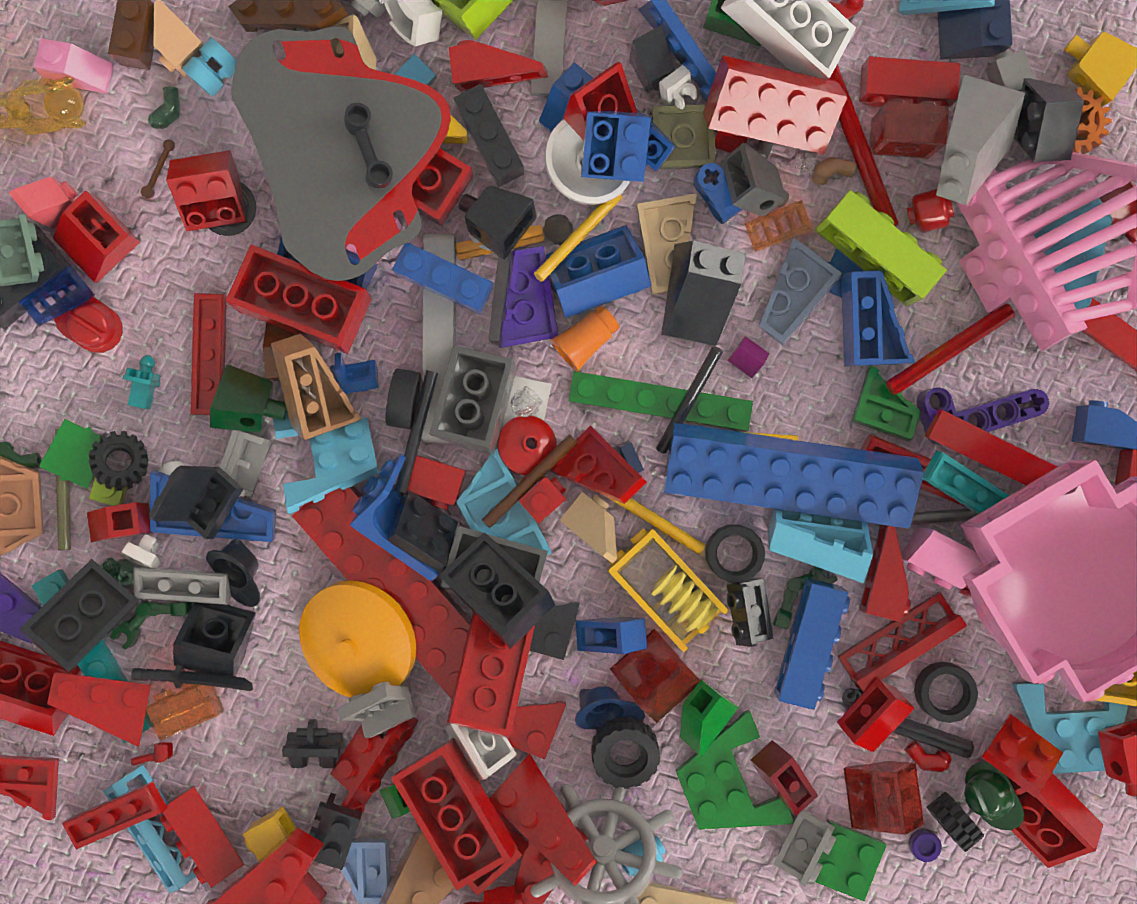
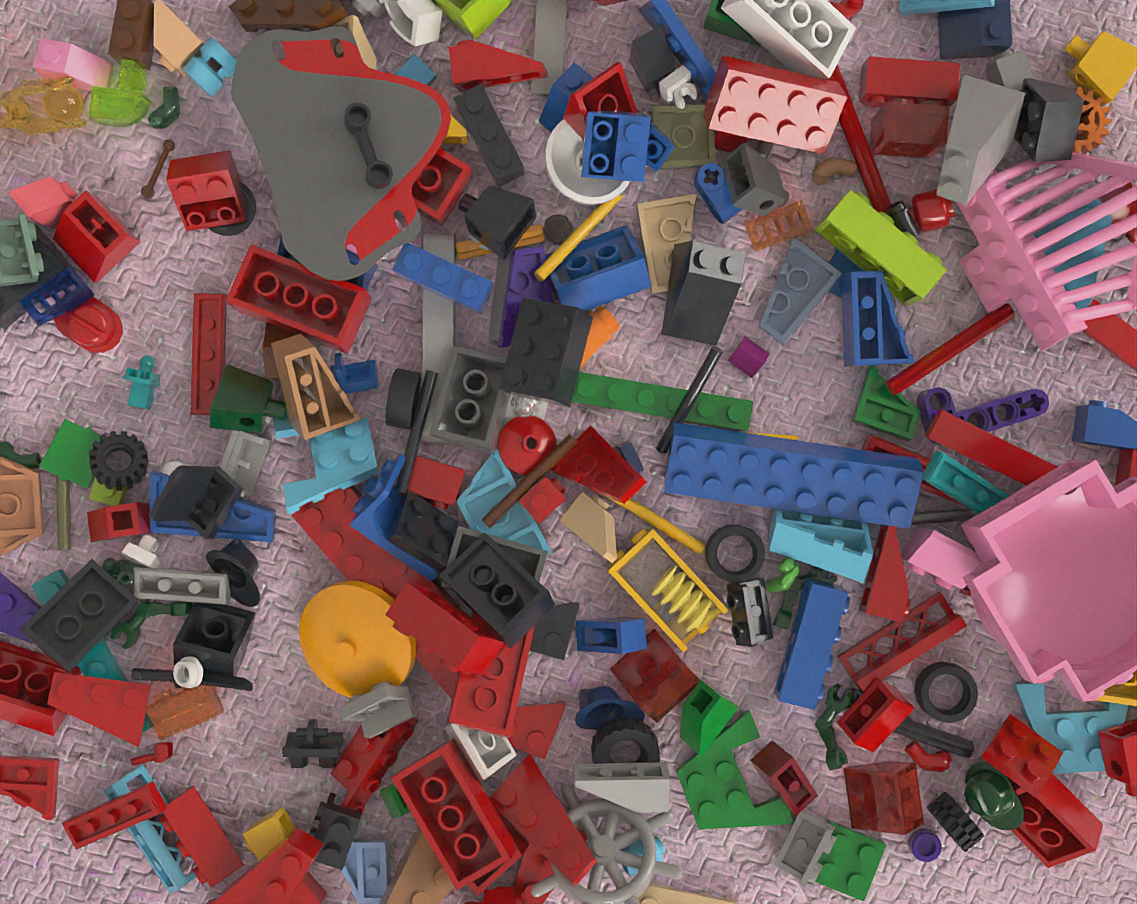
none -> clear neon green brick [89,59,152,127]
none -> white plate [173,656,203,688]
none -> red brick [385,582,505,675]
none -> black brick [499,298,593,408]
none -> light grey slope [573,762,670,814]
none -> bright green arm [766,557,800,593]
none -> dark green piece [815,683,854,771]
none -> black pin [886,200,920,237]

